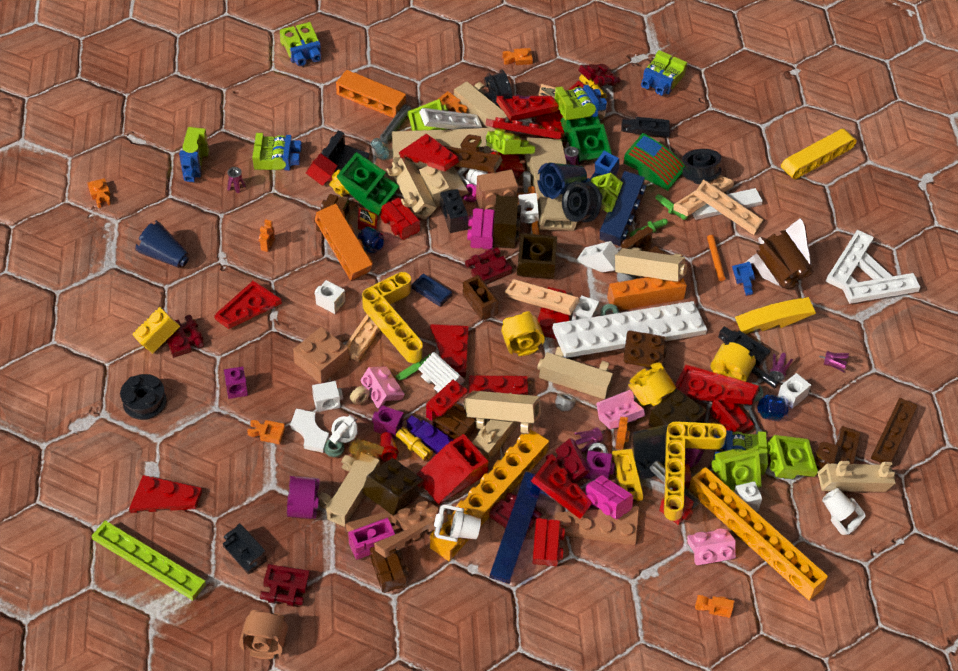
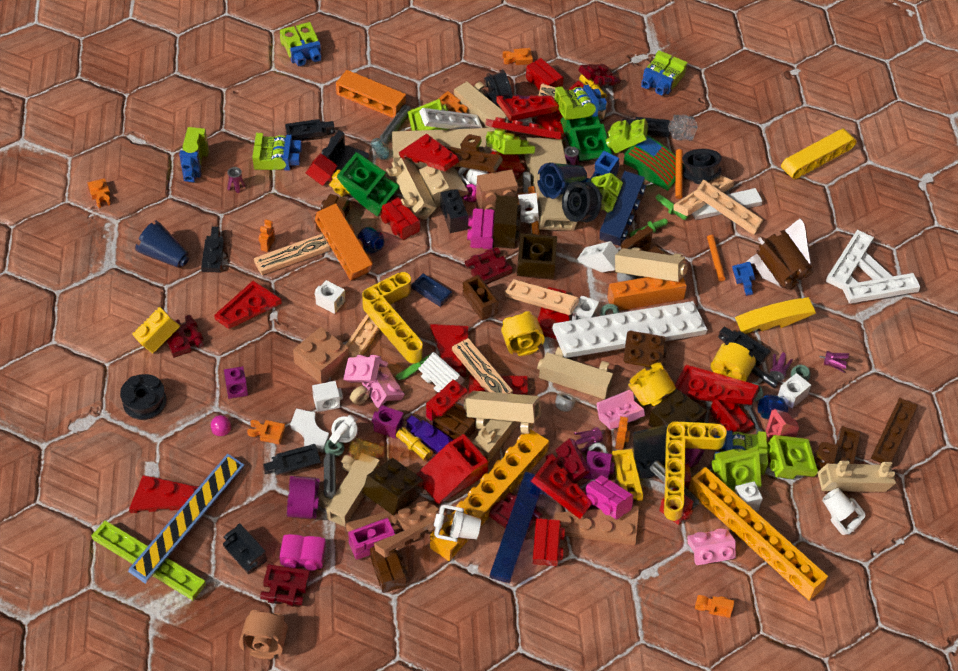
slope [358,207,377,230] -> none
red cone [379,432,399,462] -> none
none -> tile [128,454,244,584]
none -> black hinge [201,227,224,272]
none -> dark pink piece [211,415,231,436]
none -> light nougat tile [254,234,330,275]
none -> black hinge [263,444,321,475]
none -> dark pink brick [279,534,326,570]
none -> black hinge [285,119,335,140]
none -> dark grey axle [324,453,336,499]
none -> bright pink bracket [344,355,388,382]
none -> light nougat tile [452,338,513,394]
none -> red brick [525,58,564,91]
none -> lime plate [606,118,648,153]
none -> clear brick [668,114,698,141]
none -> orange bar [675,149,683,199]
none -> coral slope [765,409,799,439]
none -> sand green plate [791,365,810,381]

